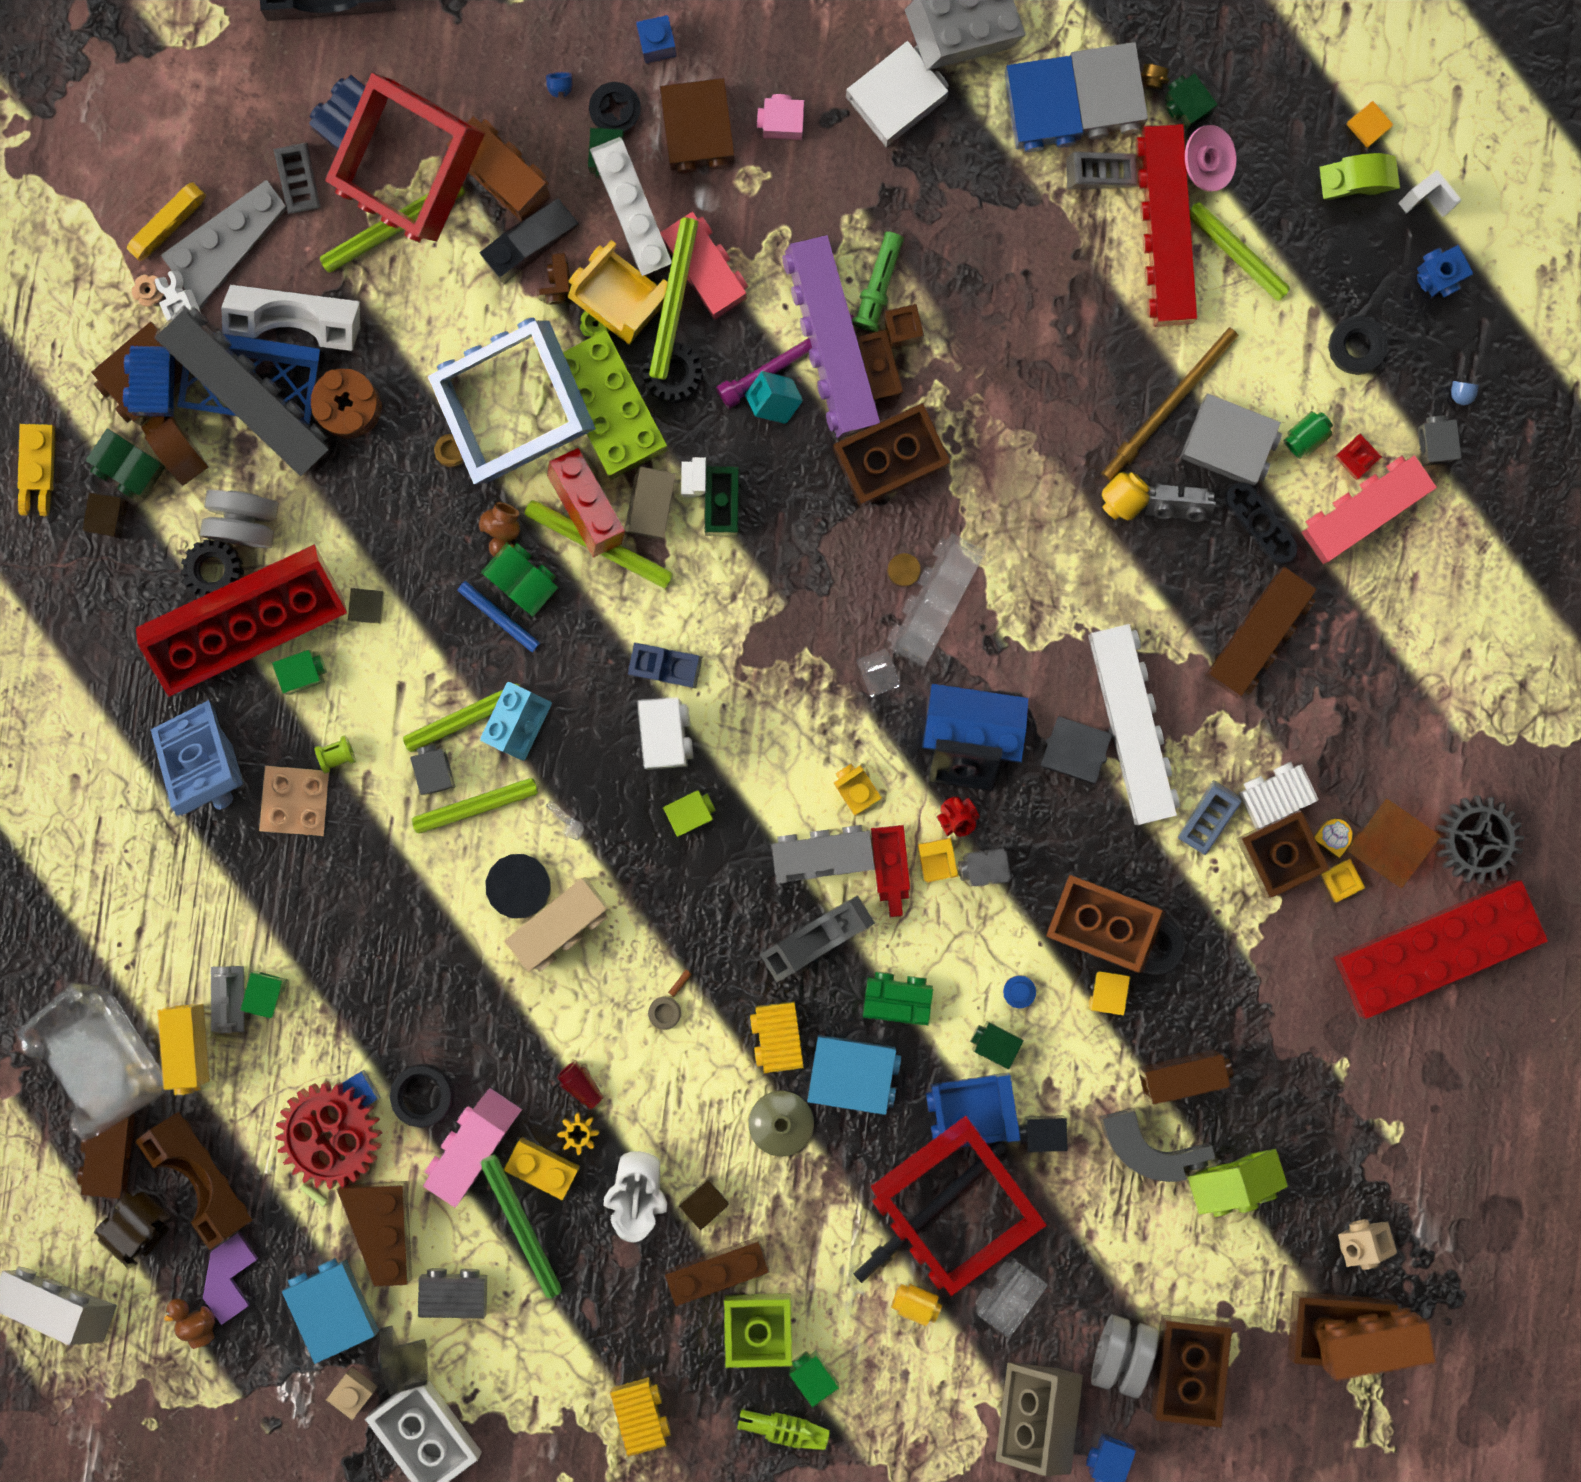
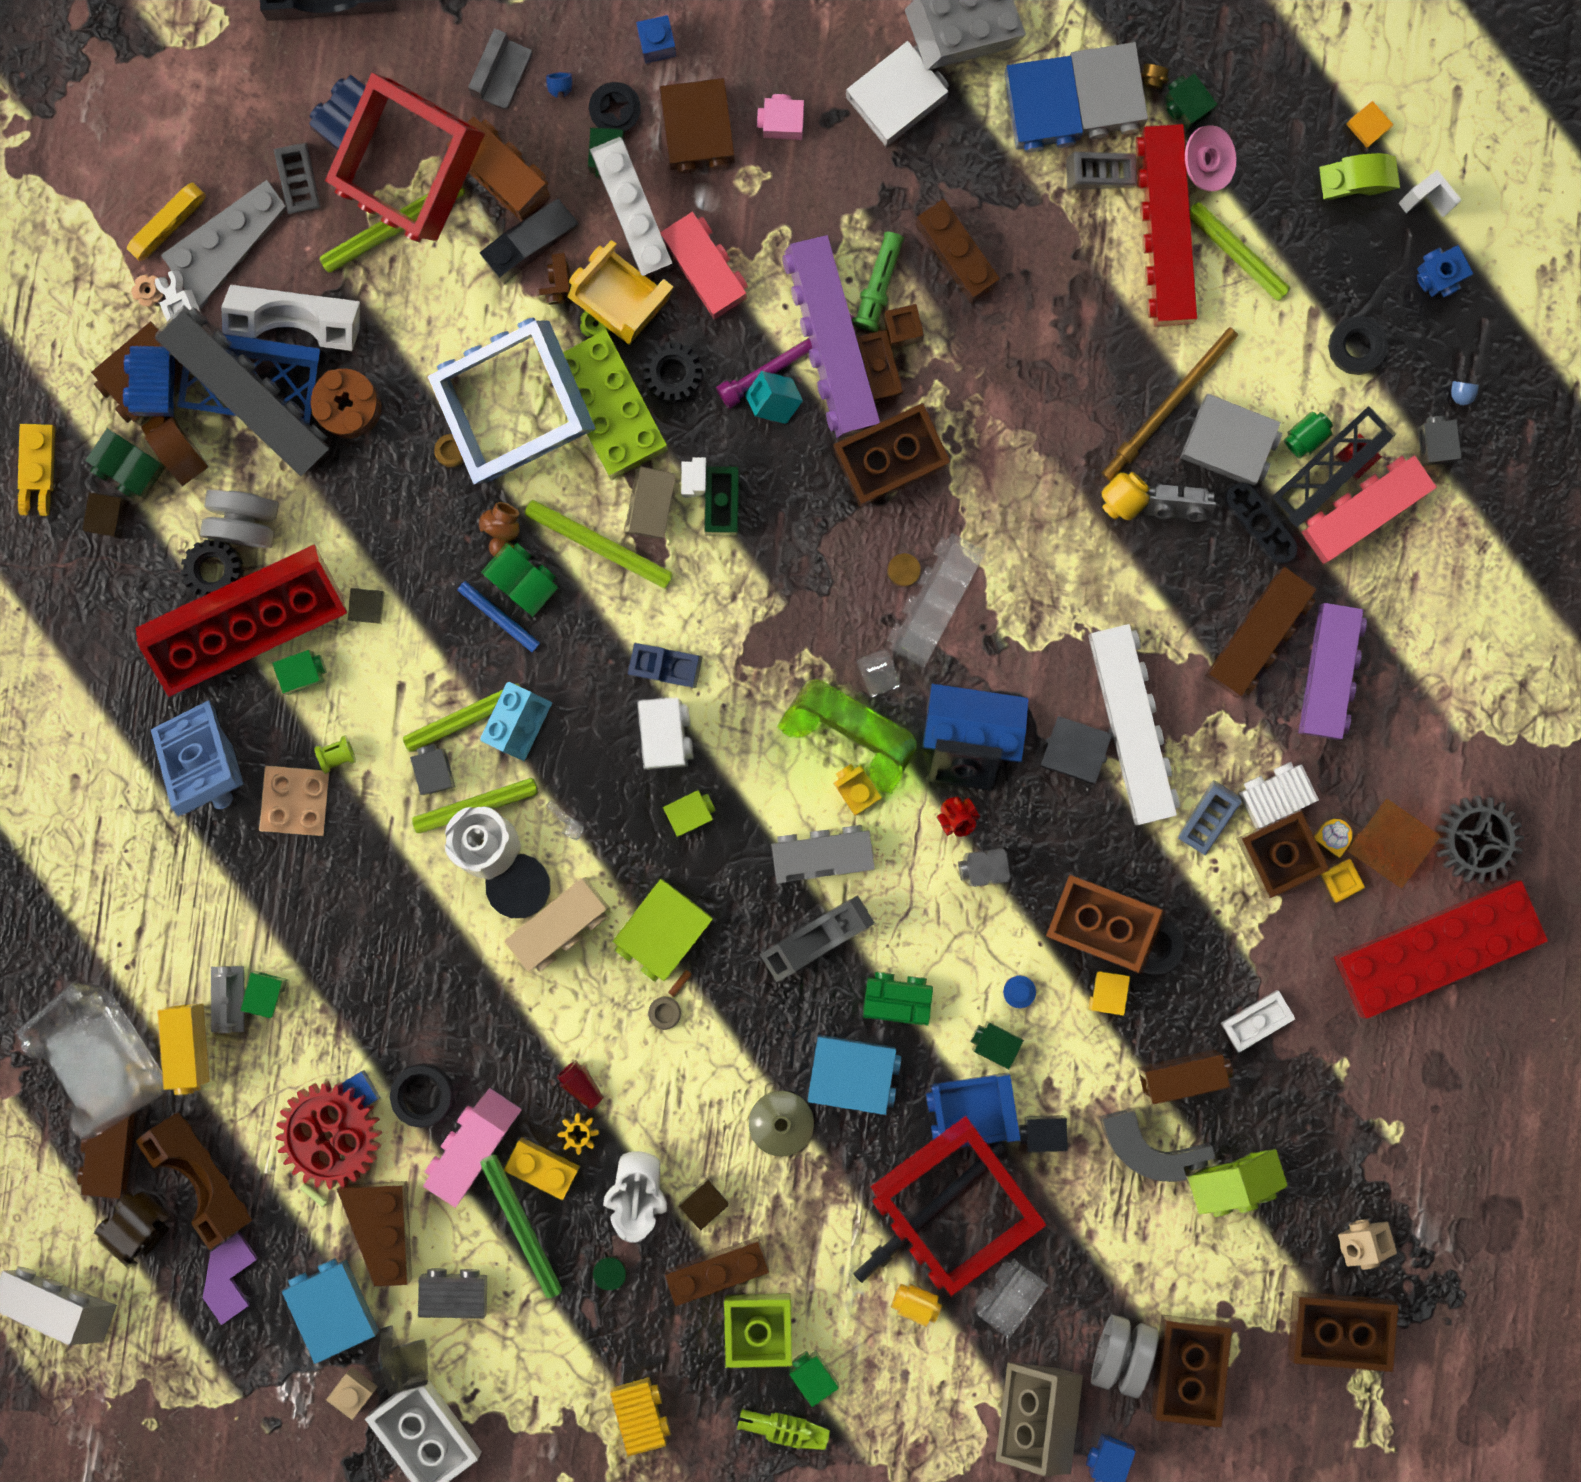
dark orange animal [164,1298,215,1349] -> none
brick [547,448,625,558] -> none
lime axle [649,217,698,380] -> none
yellow brick [750,1001,803,1073] -> none
red hinge [871,825,910,917] -> none
yellow panel [917,838,958,882] -> none
dark orange brick [1317,1308,1436,1381] -> none
none -> white brick [445,806,521,880]
none -> flat silver panel [468,28,532,110]
none -> dark green tile [593,1256,626,1291]
none -> lime brick [612,878,713,982]
none -> clear neon green windscreen [776,679,916,795]
none -> reddish brown brick [915,198,1000,304]
none -> white plate [1221,990,1295,1052]
none -> black fence [1272,406,1396,528]
none -> medium lavender brick [1298,603,1367,740]

